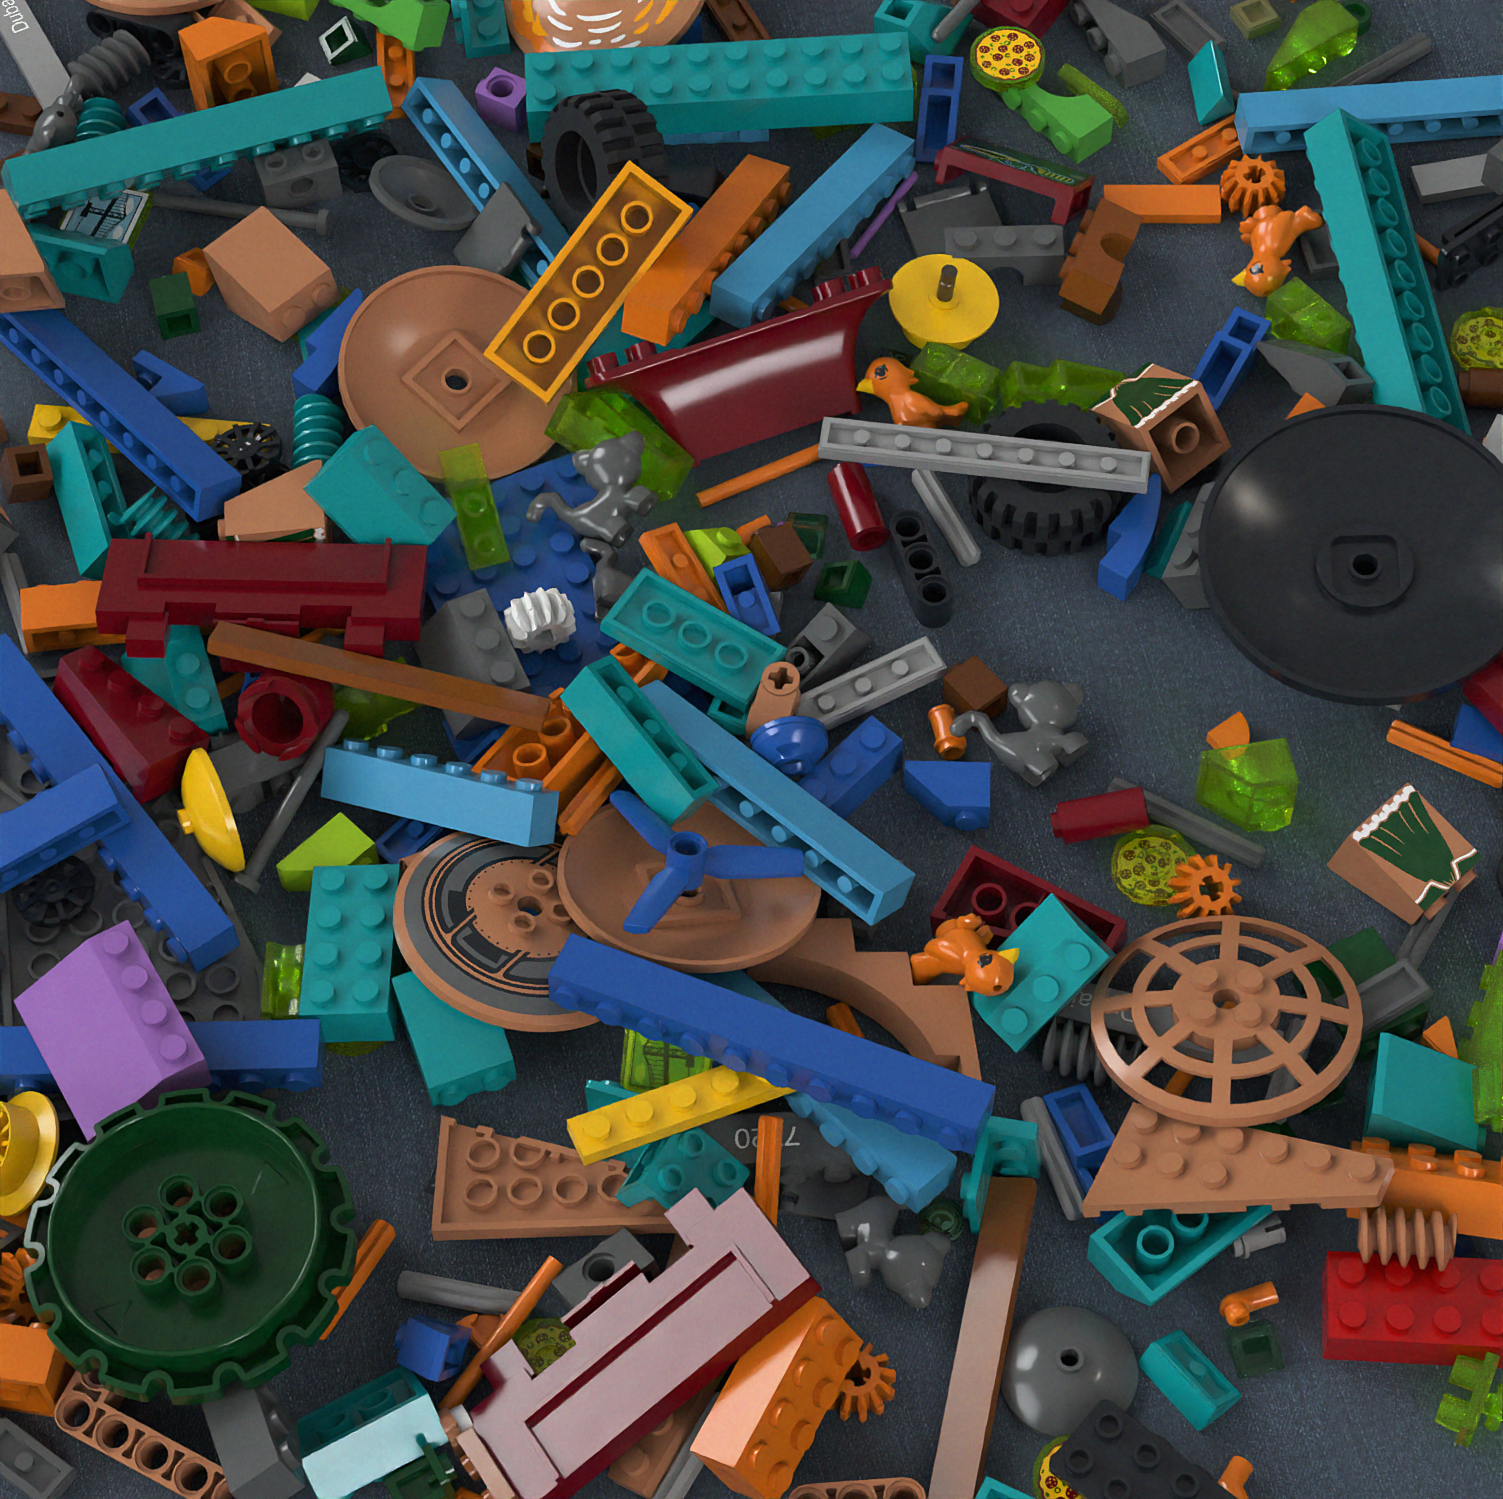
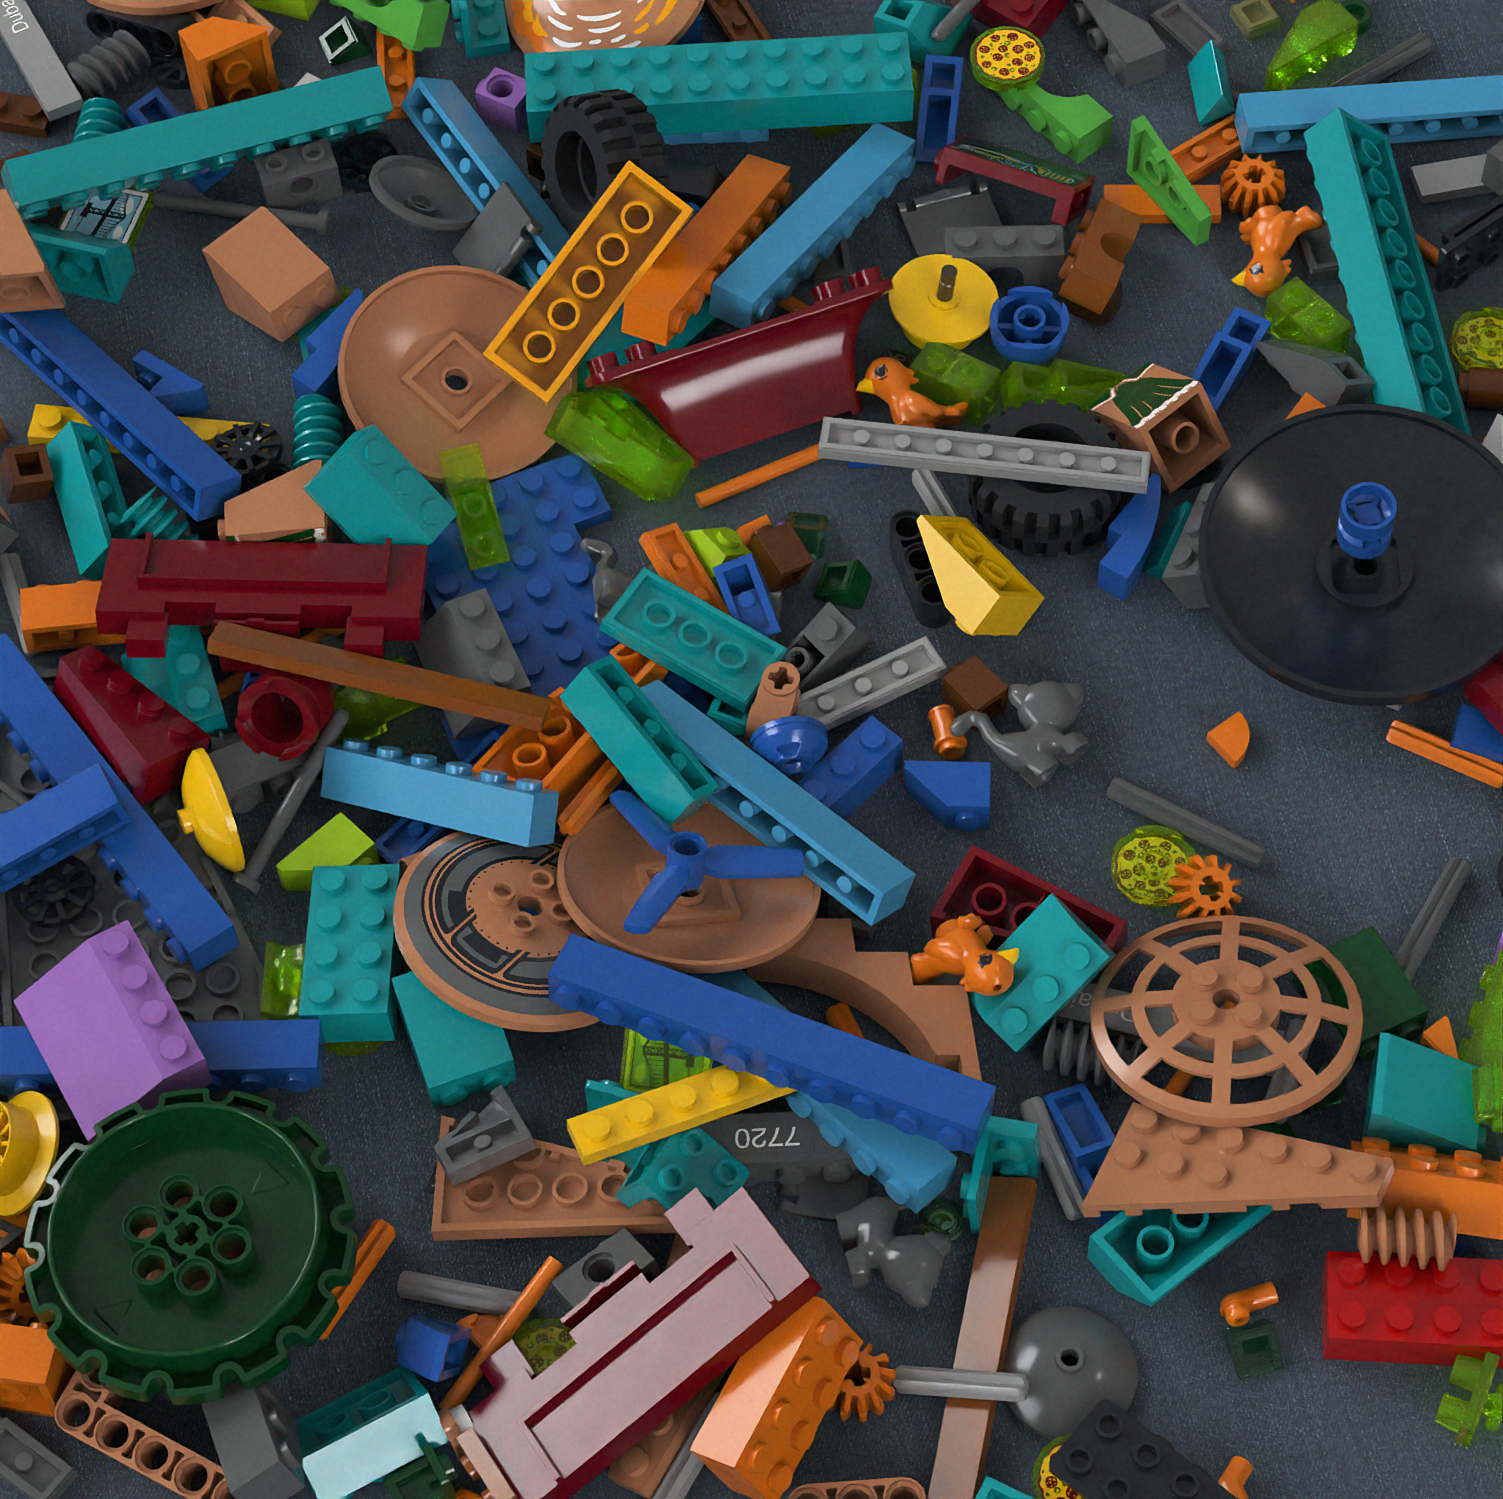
dark grey animal [21,73,86,156] -> none
dark green brick [148,271,201,340] -> none
orange slope [172,247,215,296] -> none
white gear [504,587,576,654] -> none
dark grey animal [526,431,659,549] -> none
orange axle [754,1115,783,1228] -> none
dark red brick [826,461,889,552] -> none
medium lavender axle [849,171,918,259] -> none
dark red brick [1050,785,1151,845] -> none
clear neon green tile [1057,63,1130,128] -> none
teal slope [1138,1328,1242,1431] -> none
clear neon green slope [1194,737,1299,832] -> none
light grey pin [1226,1214,1286,1260] -> none
slope [1327,782,1483,925] -> none
dark grey tile [1332,957,1433,1039] -> none
none -> flat silver wing [433,1085,536,1186]
none -> light grey axle [893,1365,1029,1402]
none -> yellow slope [916,515,1045,636]
none -> blue cylinder [989,286,1070,367]
none -> bright green wing [1126,115,1212,247]
none -> blue wheel [1336,482,1397,559]

